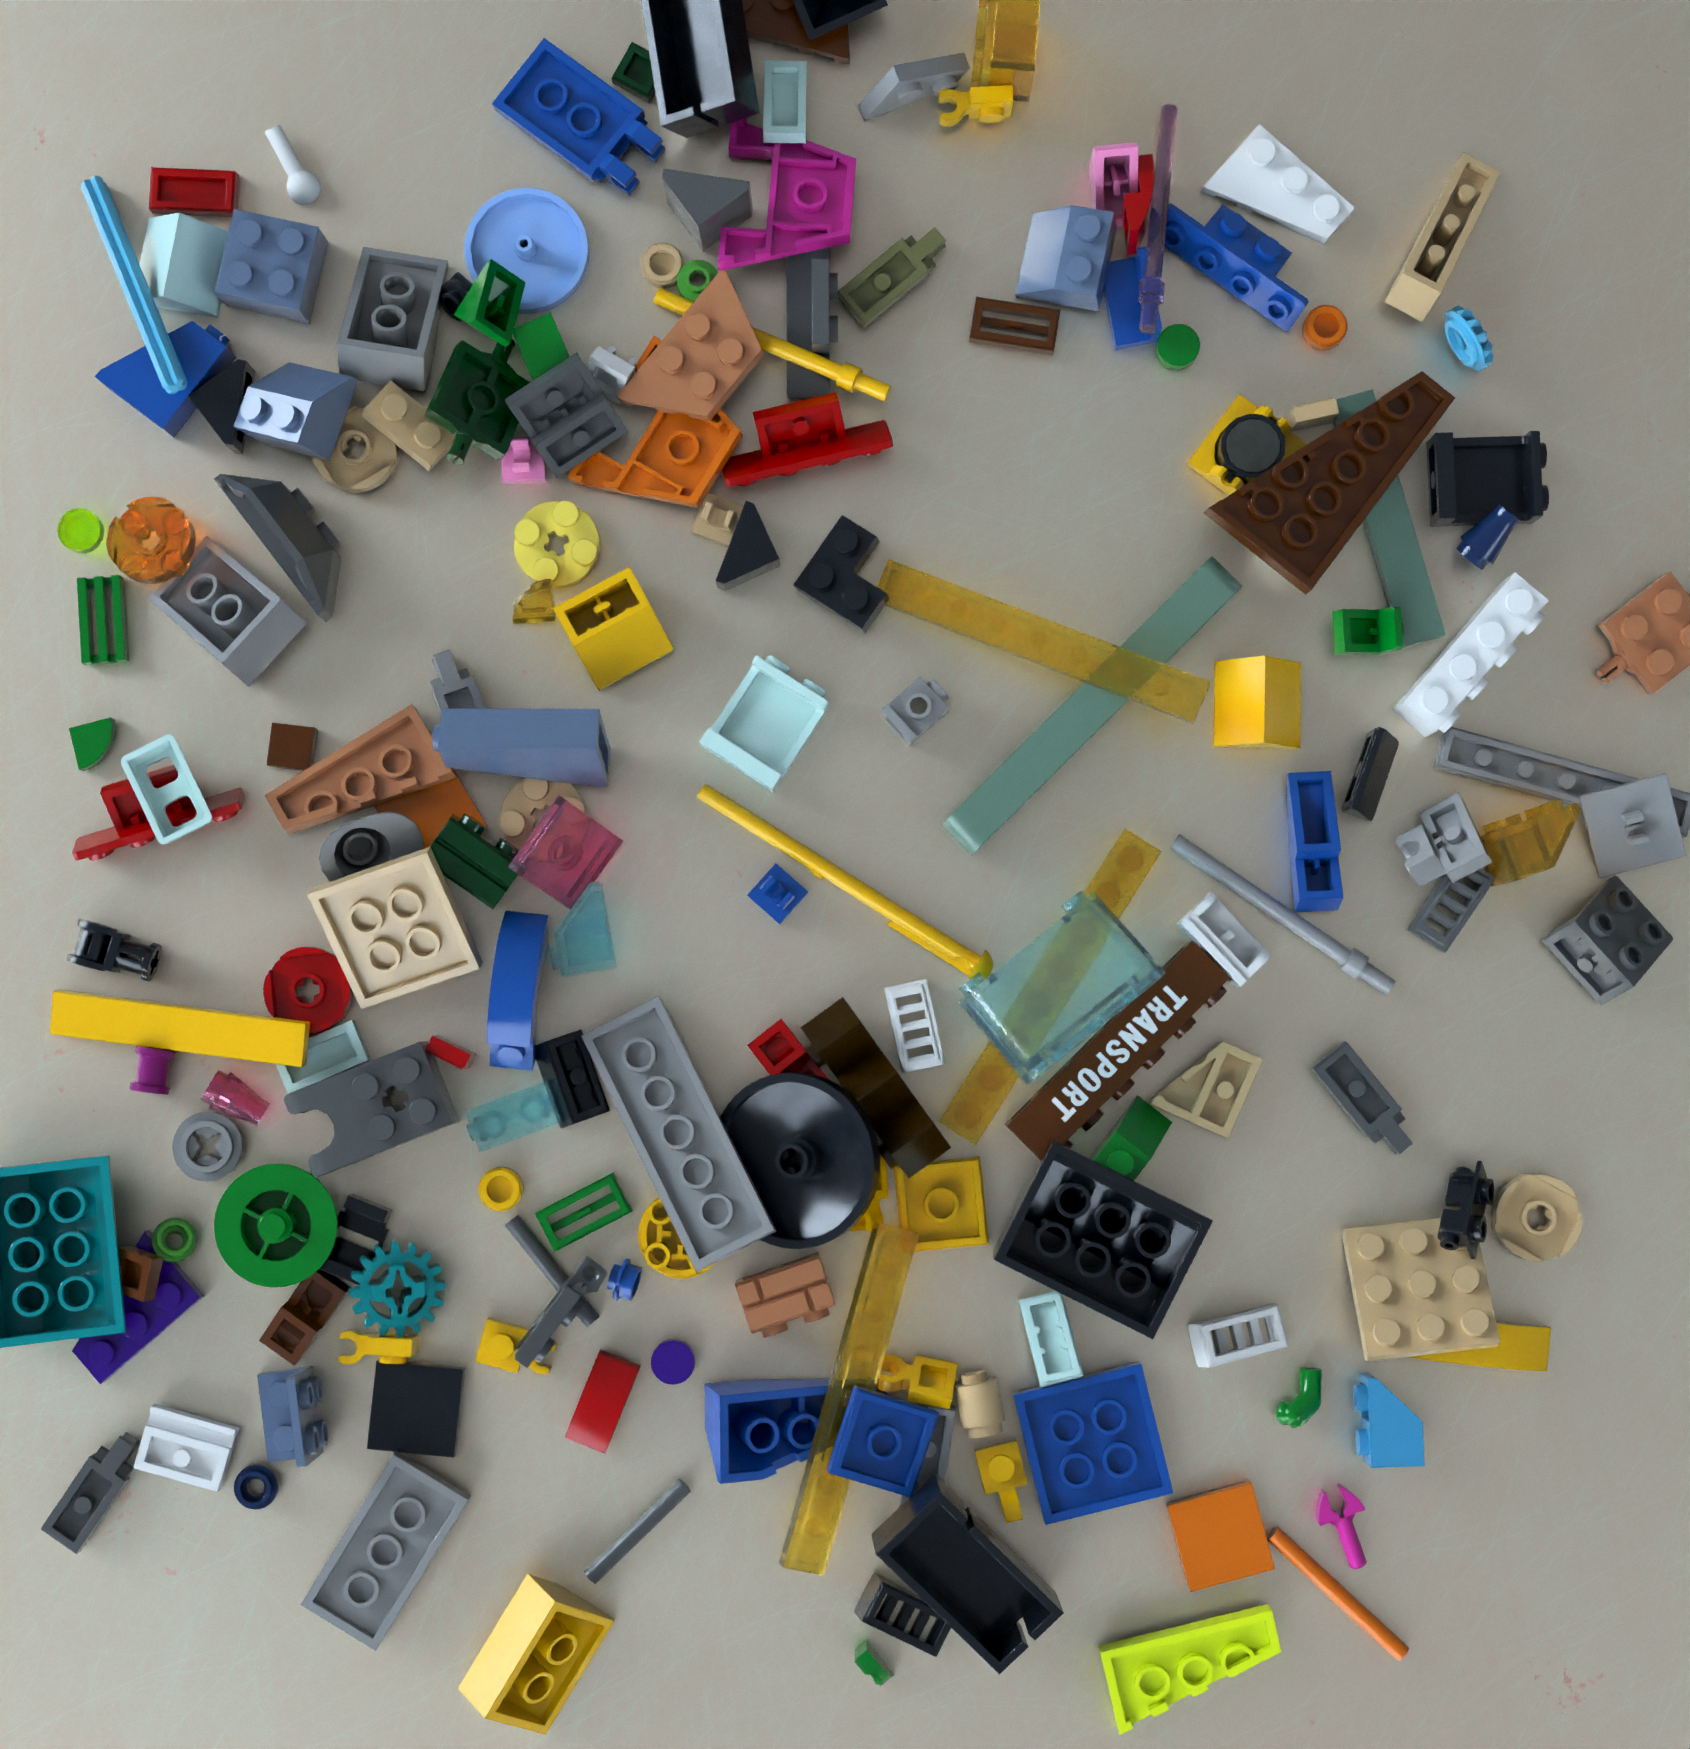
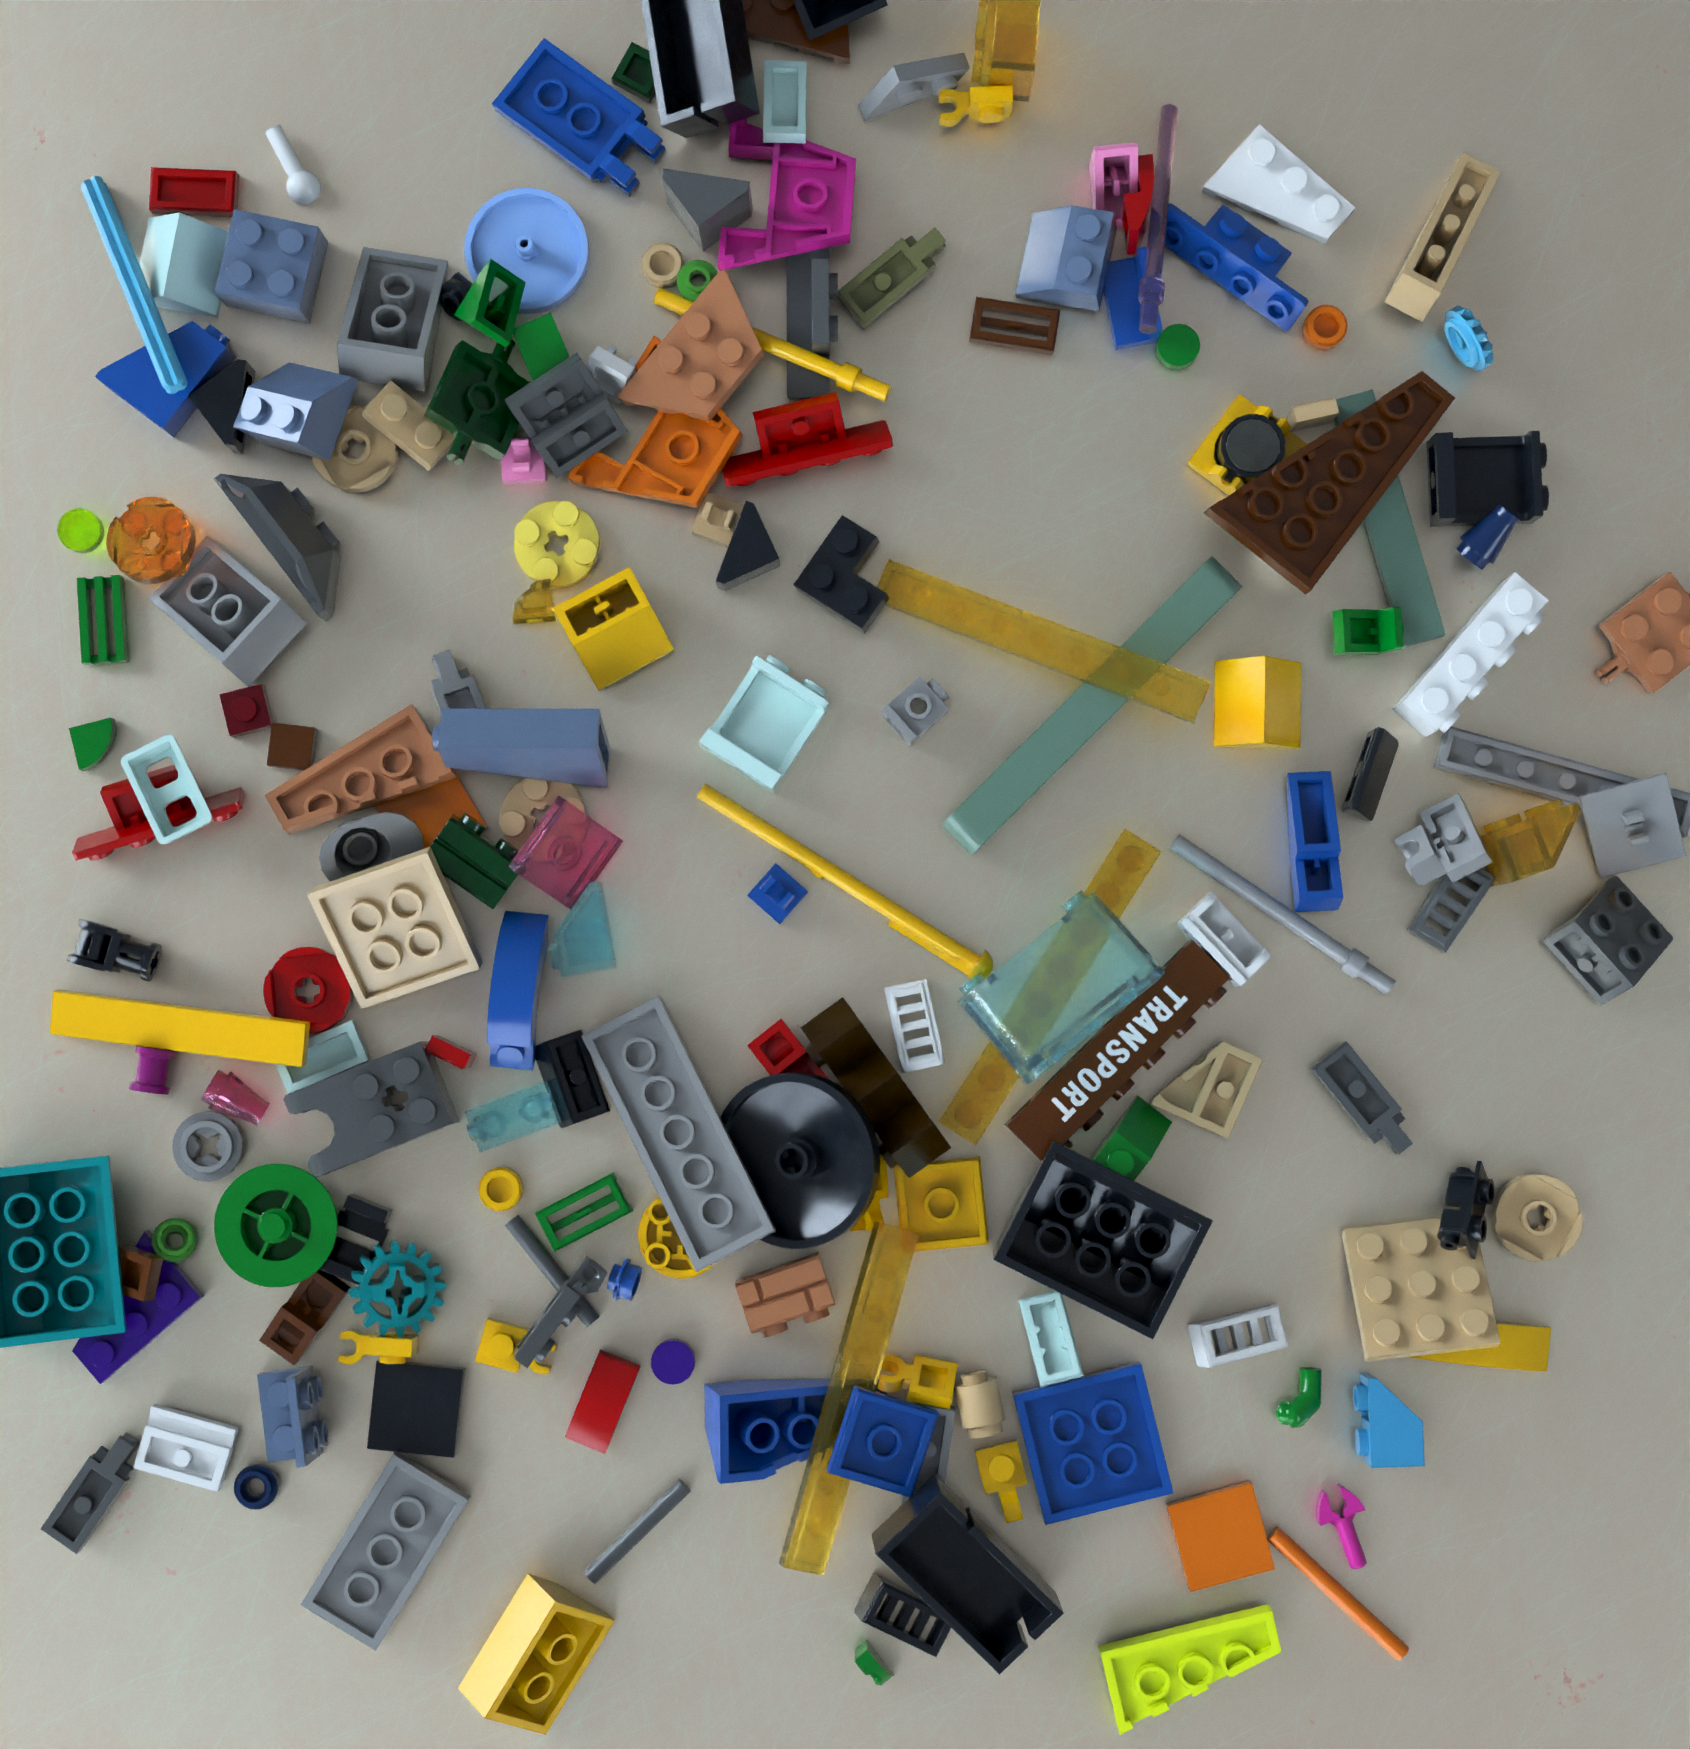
none -> dark red plate [219,684,274,738]

